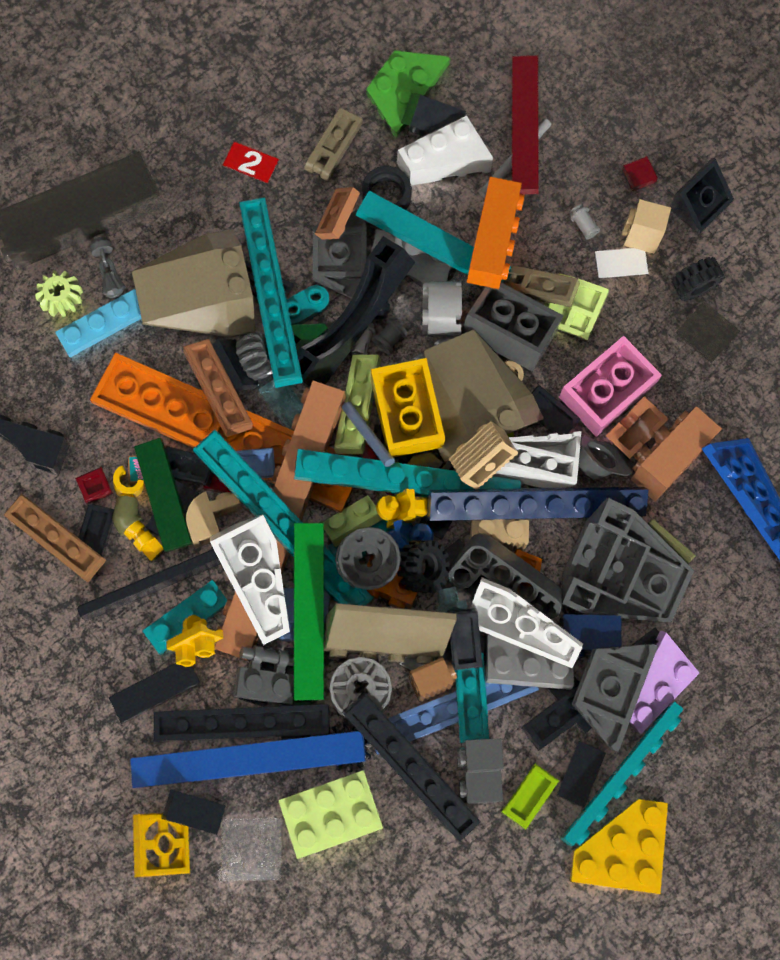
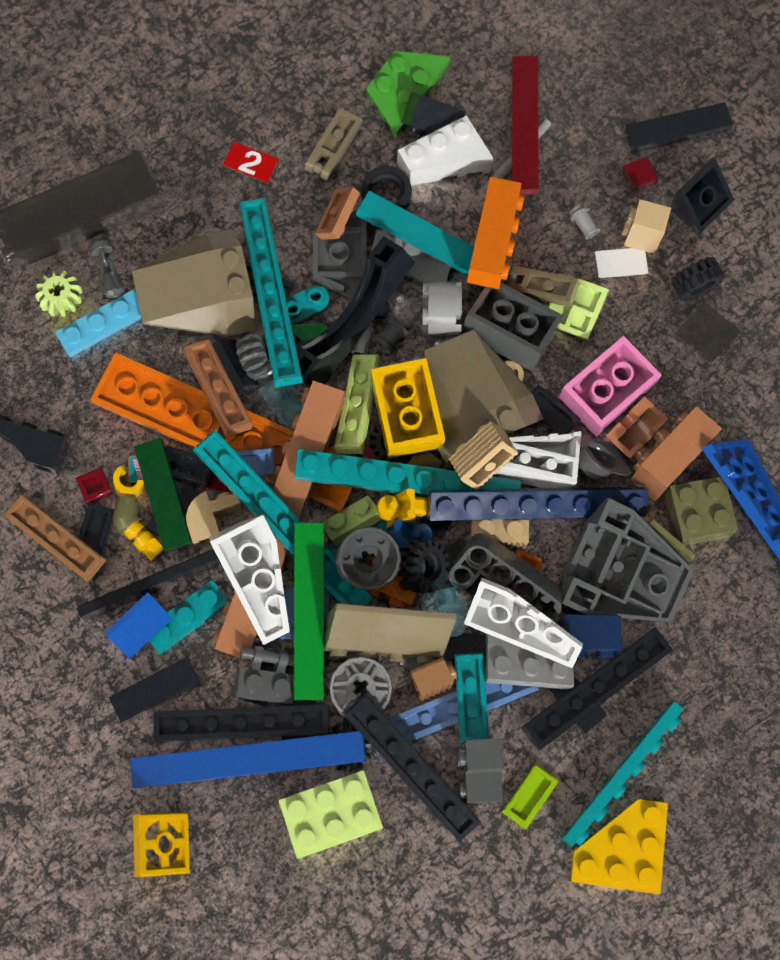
black tile [161,789,226,835] -> none
yellow hips [166,615,223,667] -> none
clear bracket [218,818,282,882] -> none
sand blue bar [342,402,395,467] -> none
black tile [447,608,482,670] -> none
black tile [556,741,606,808] -> none
dark grey wing [572,644,658,752] -> none
lavender wing [629,631,699,734] -> none
none -> blue slope [104,593,172,659]
none -> black tile [625,102,733,152]
none -> olive brick [663,476,738,546]

